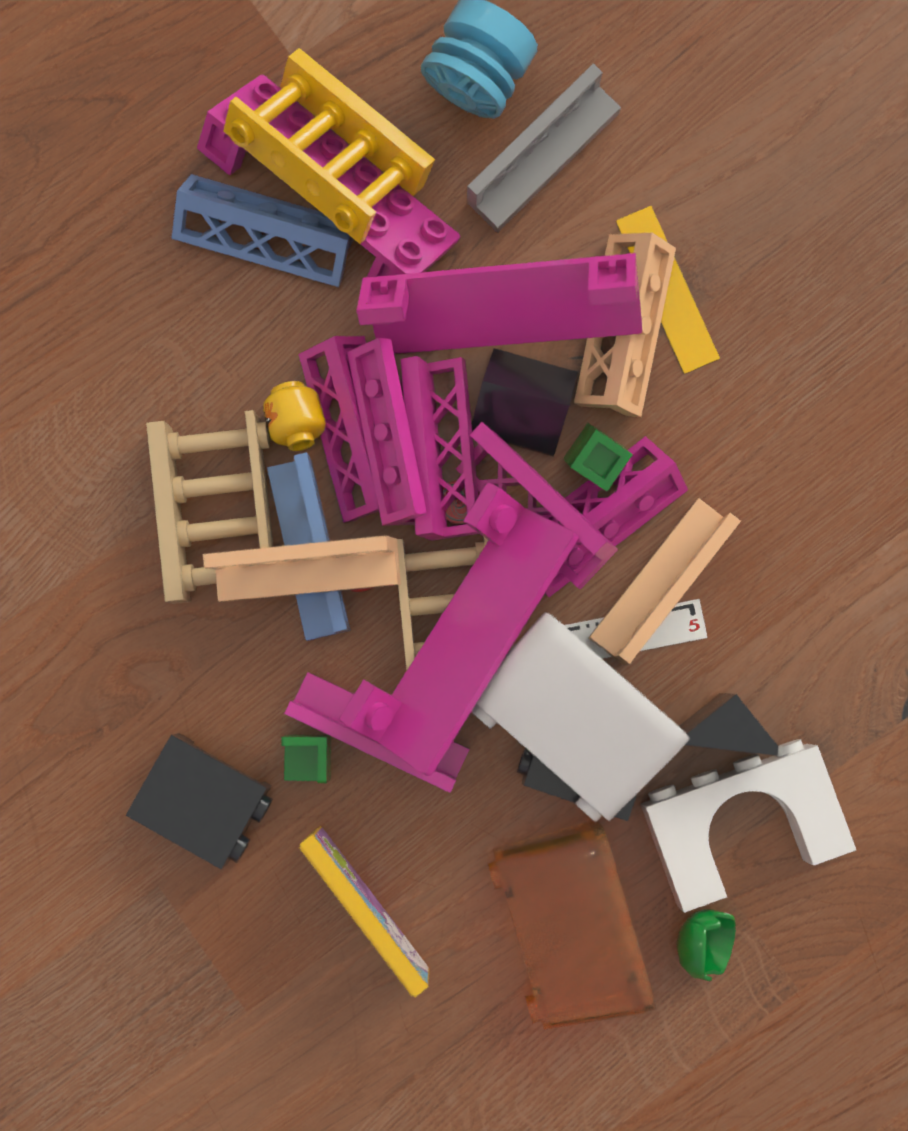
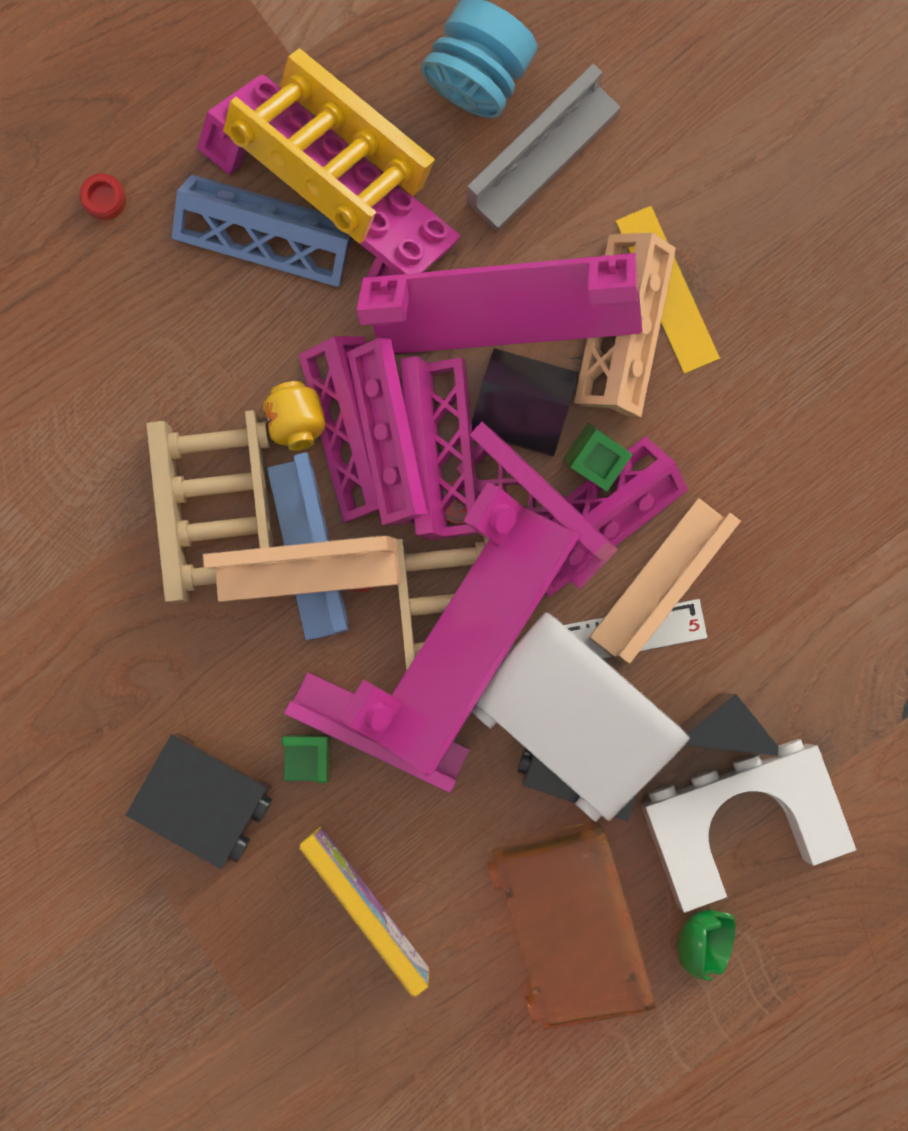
none -> red tile [79,173,126,221]

